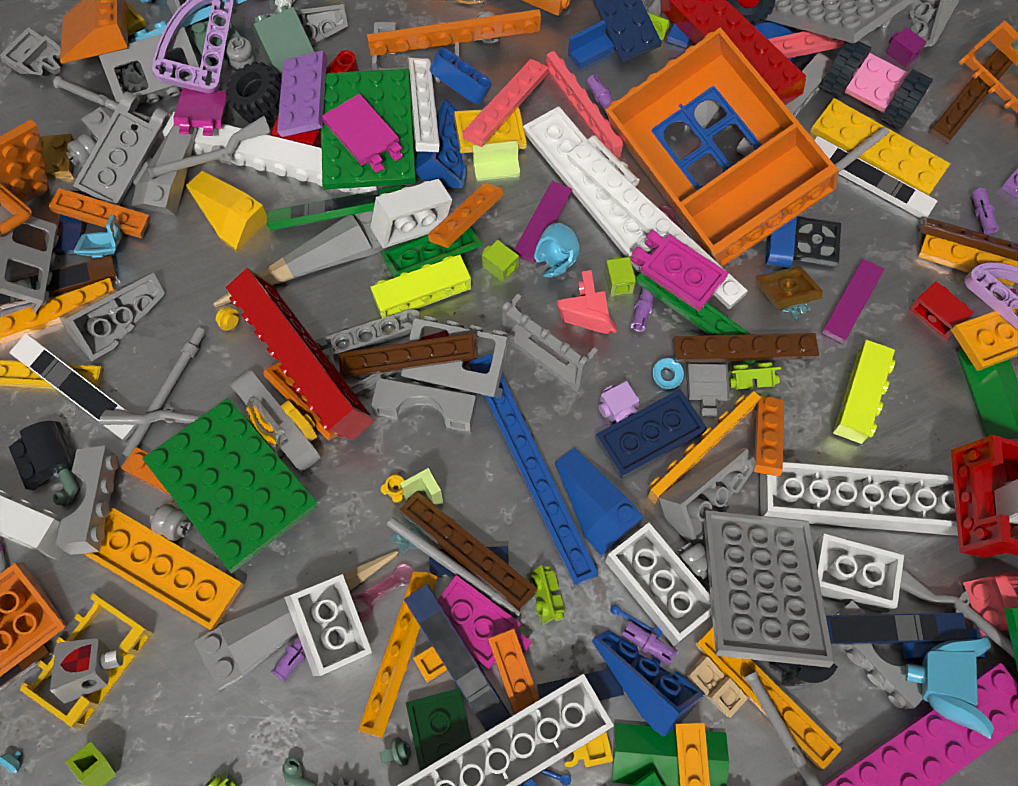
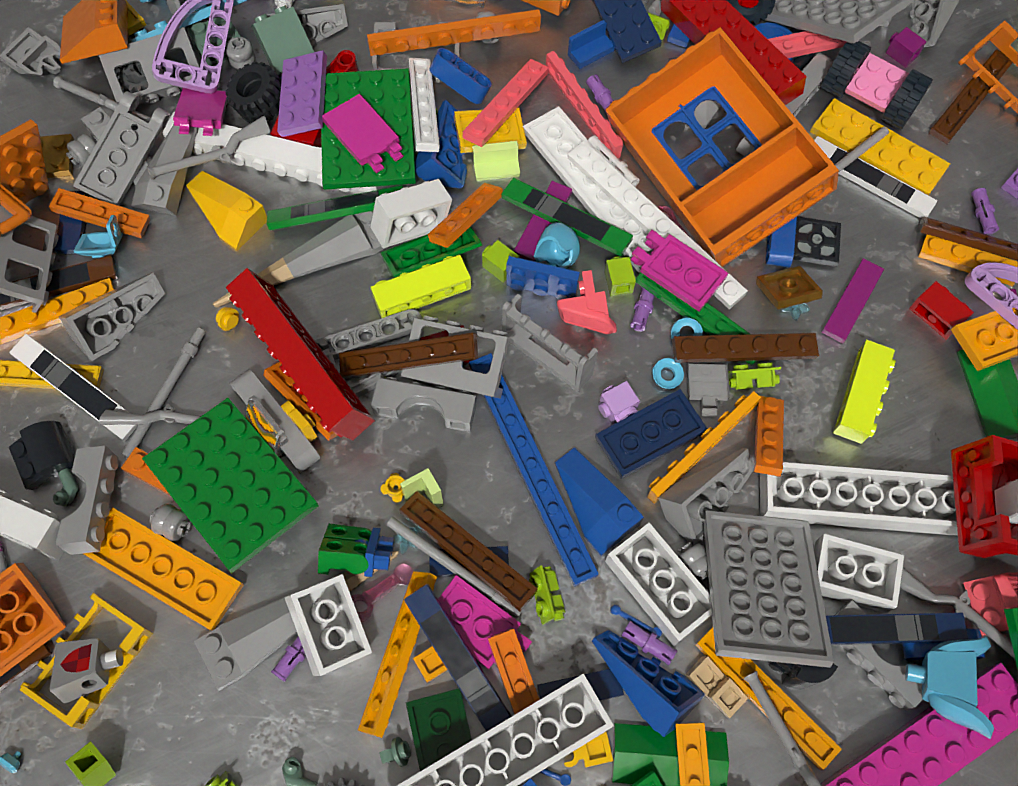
none -> green hips [318,523,394,577]
none -> tile [501,178,633,257]
none -> blue plate [506,256,580,300]
none -> medium azure piece [671,316,703,339]

